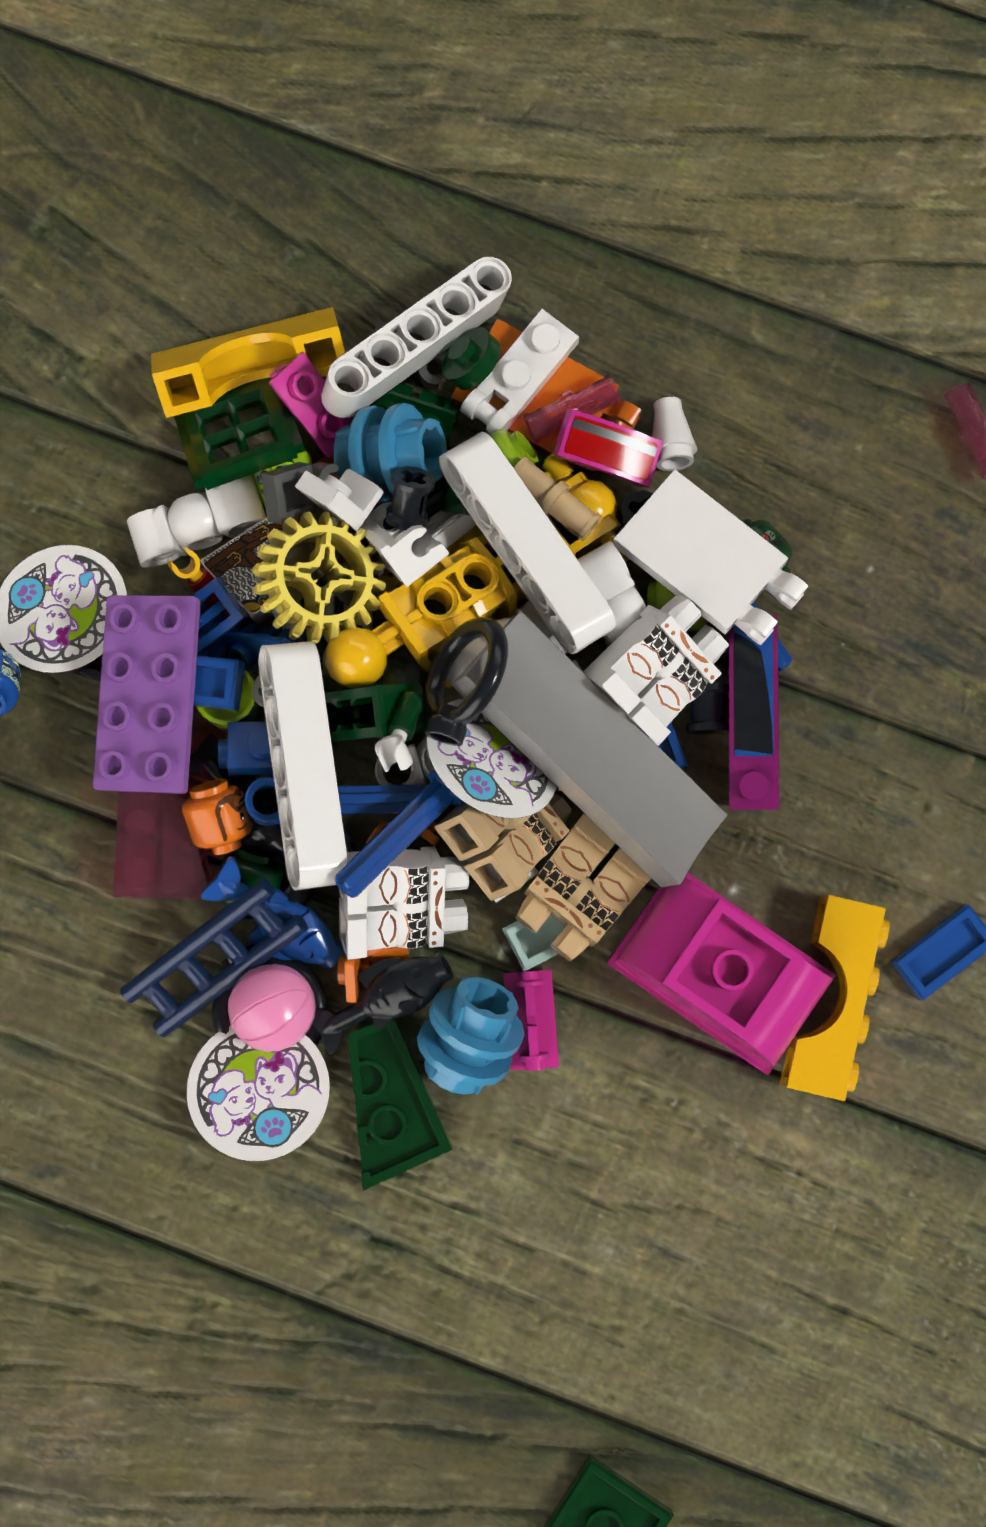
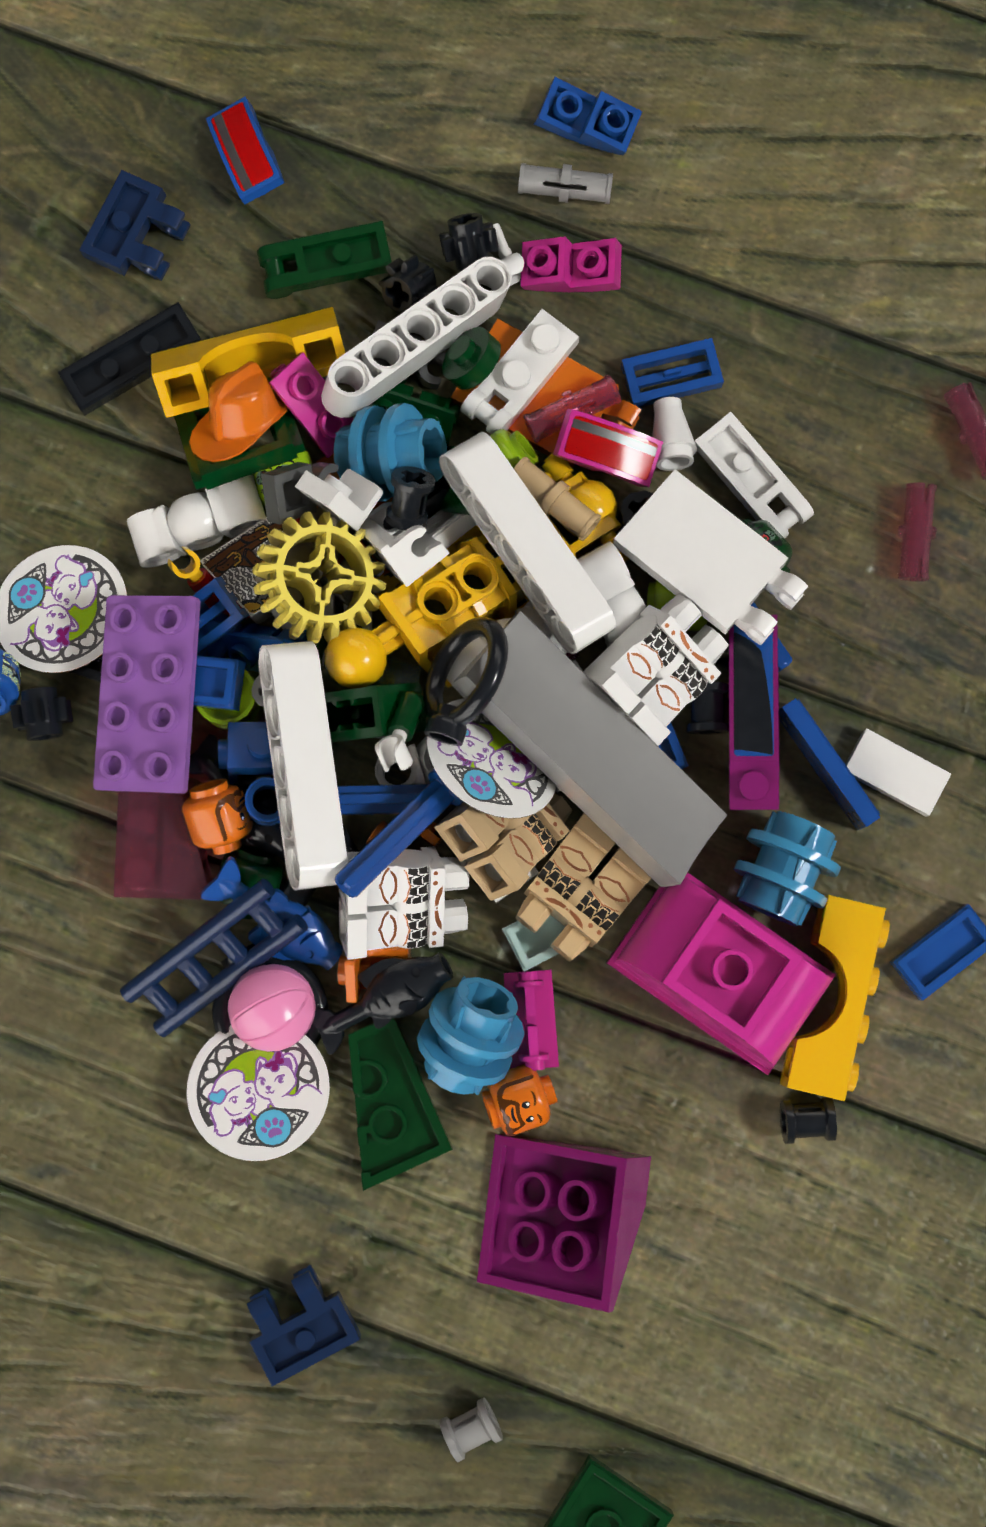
none -> black gear [10,687,74,741]
none -> black tile [58,302,202,416]
none -> dark blue plate [79,170,191,281]
none -> orange piece [189,361,288,462]
none -> slope [206,96,285,205]
none -> dark blue plate [247,1264,361,1386]
none -> dark green plate [257,221,392,299]
none -> black gear [379,255,438,314]
none -> black gear [439,213,499,271]
none -> light grey bush [439,1397,503,1462]
none -> magenta slope [477,1134,651,1313]
none -> orange head [481,1064,557,1136]
none -> white hand [493,223,524,286]
none -> light grey pin [518,163,613,204]
none -> dark pink slope [521,236,622,292]
none -> blue slope [534,77,642,156]
none -> blue tile [621,338,724,407]
none -> white plate [695,412,814,539]
none -> dark azure piece [733,811,841,926]
none -> blue tile [779,698,880,830]
none -> black bush [779,1097,837,1144]
none -> white tile [845,728,951,817]
none -> clear pink pin [898,483,937,582]

